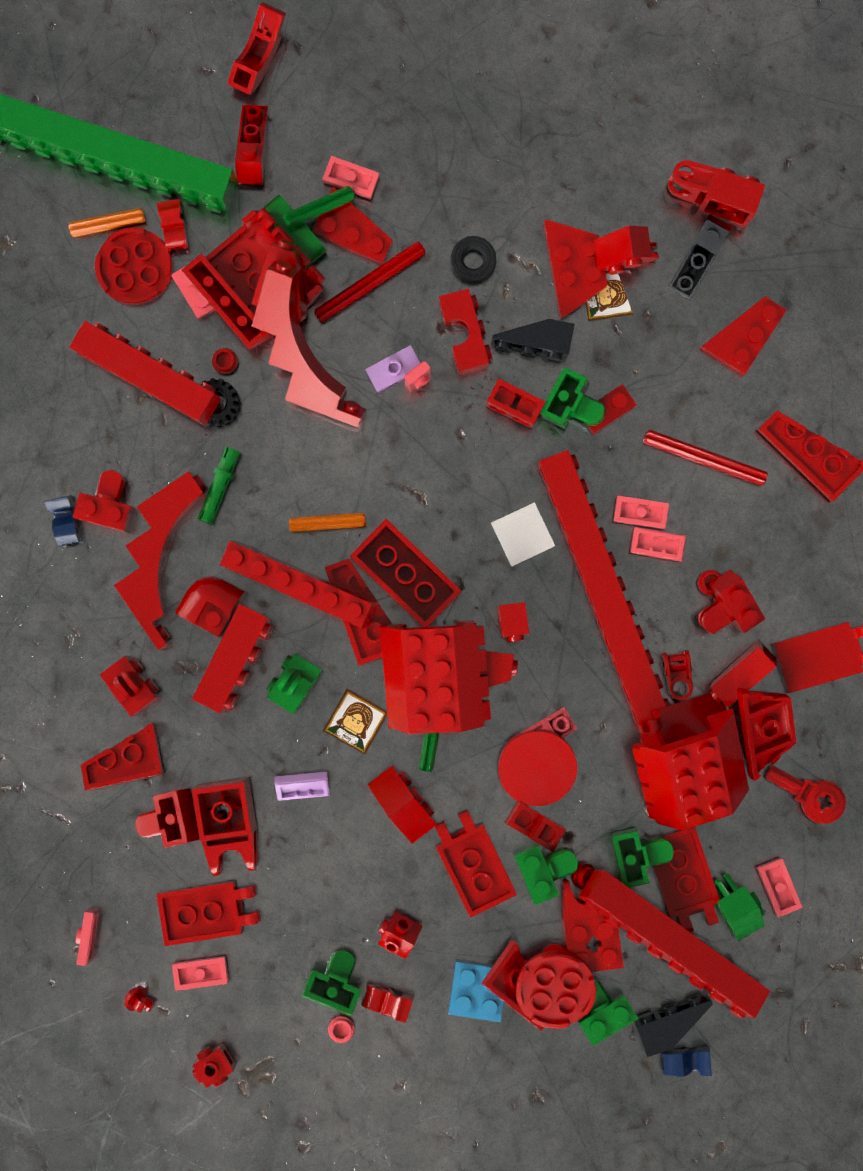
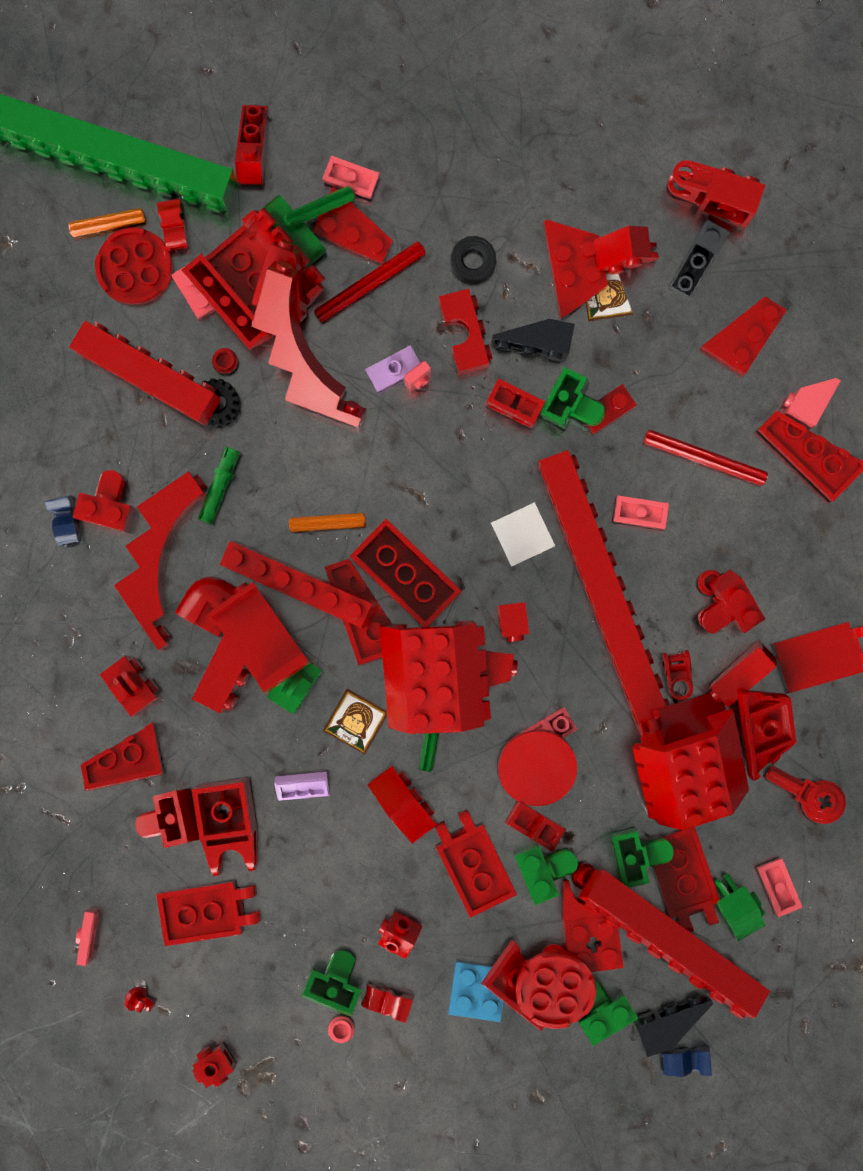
coral plate [172,956,229,991] -> none
red arch [227,2,286,95] -> none
coral plate [630,527,686,562] -> none
none -> red panel [208,582,309,694]
none -> coral slope [783,378,841,429]

